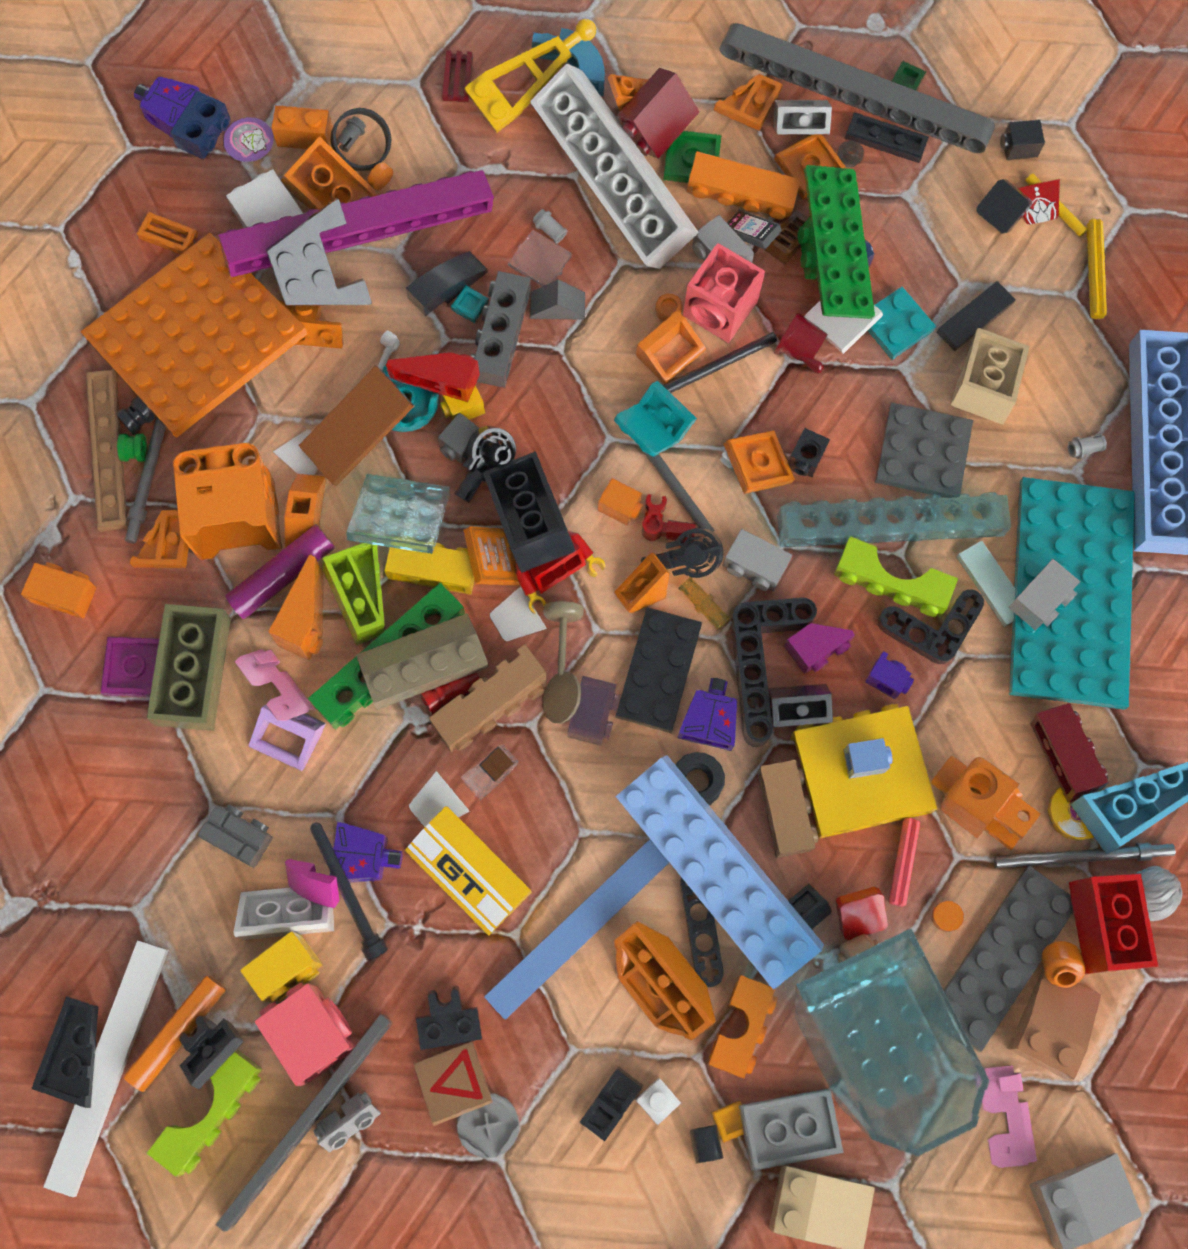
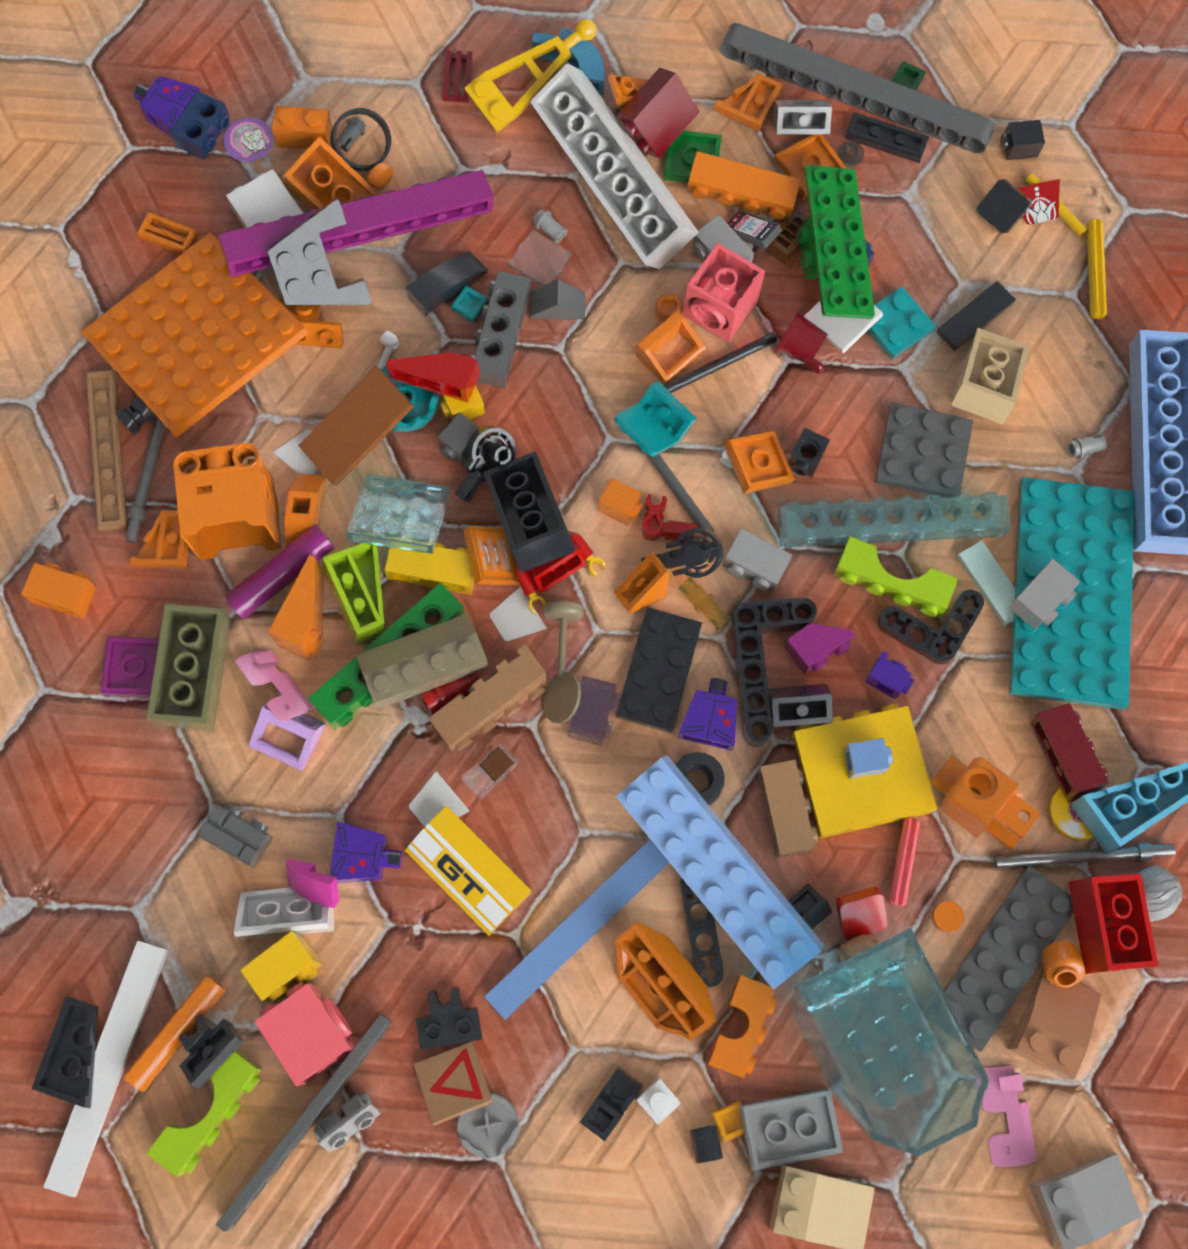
green wheel [117,434,148,462] -> none
black piece [310,822,388,960] -> none

